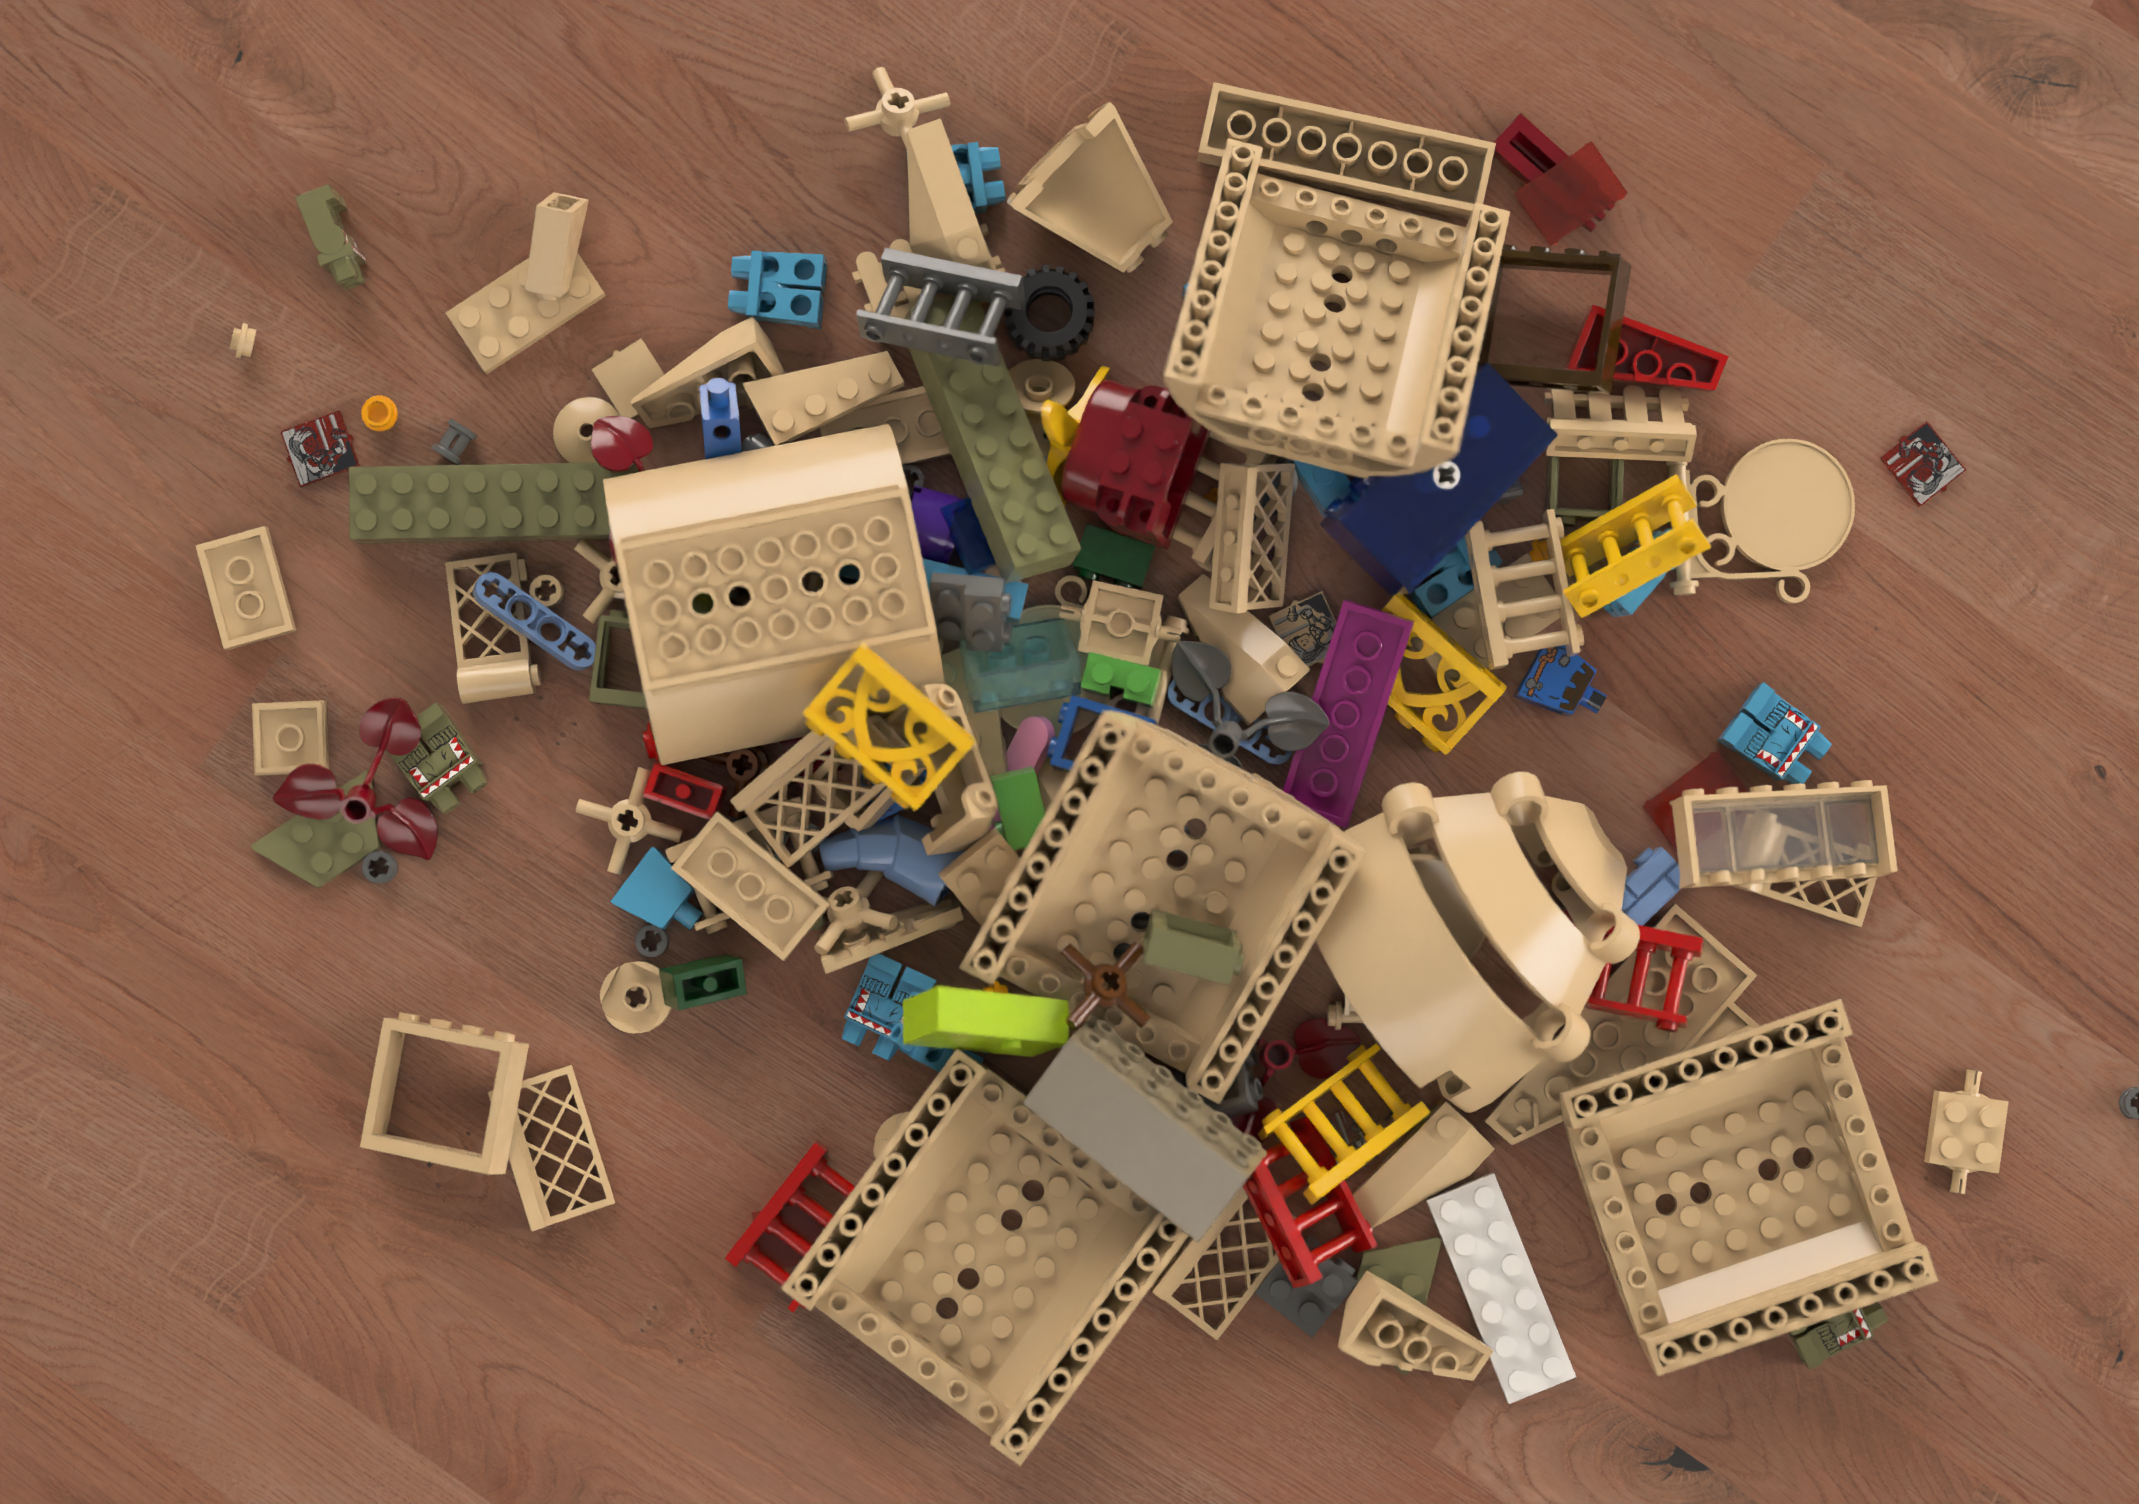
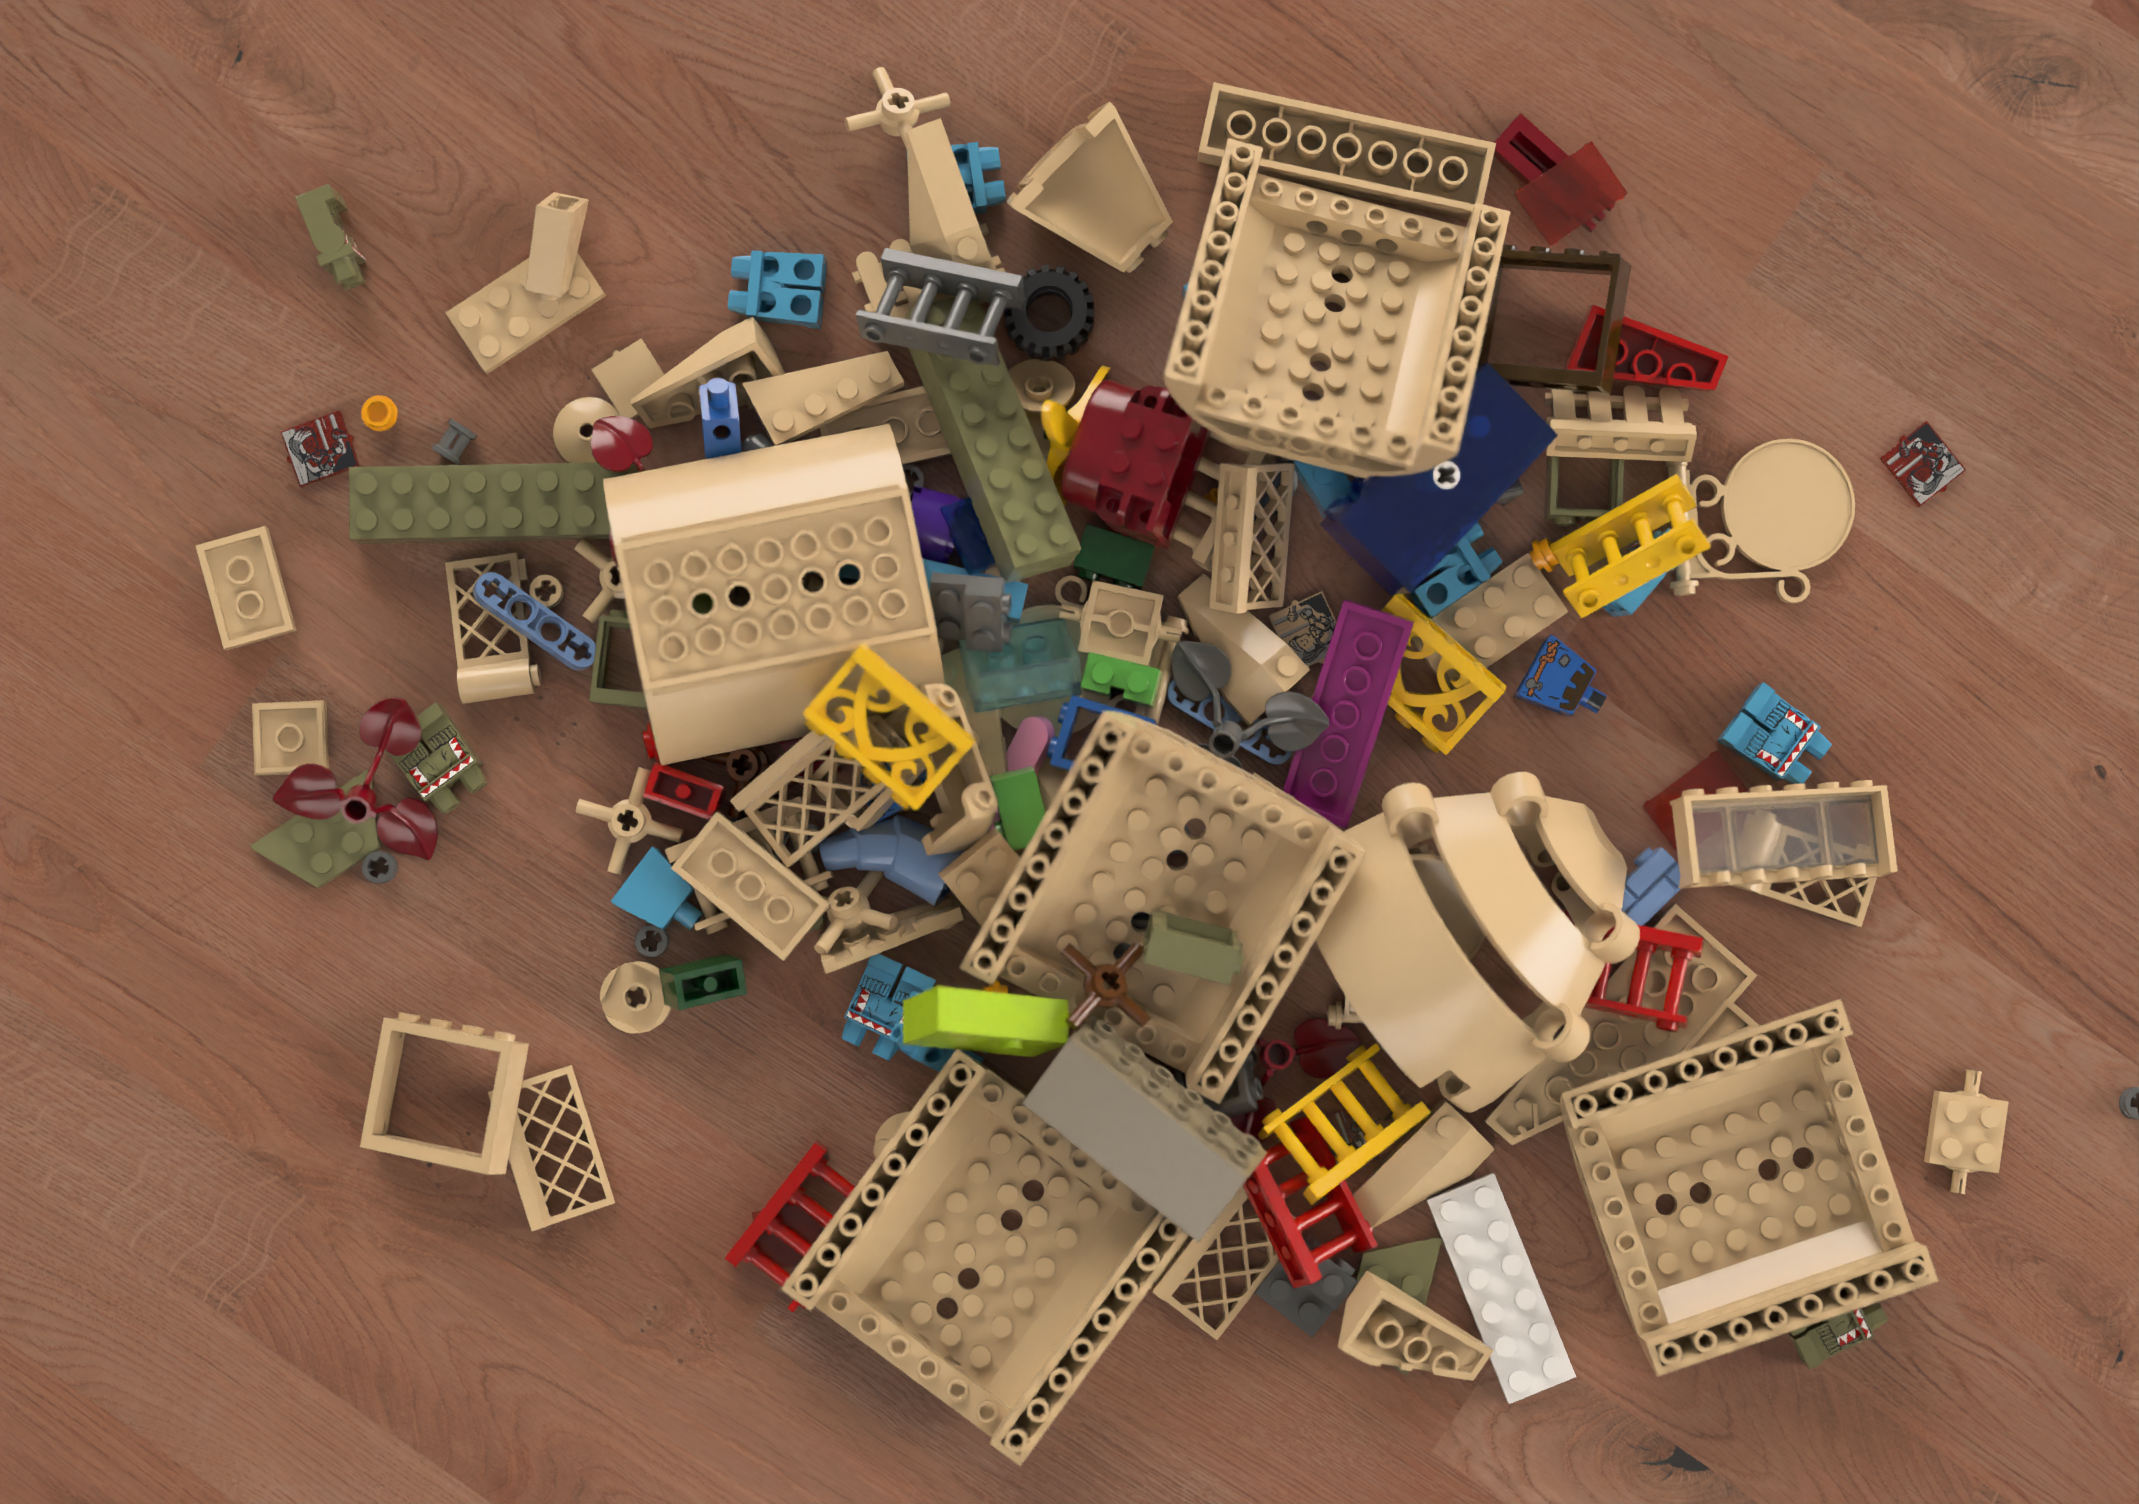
tan plate [229,323,256,359] -> none
tan fence [1463,509,1584,670] -> none

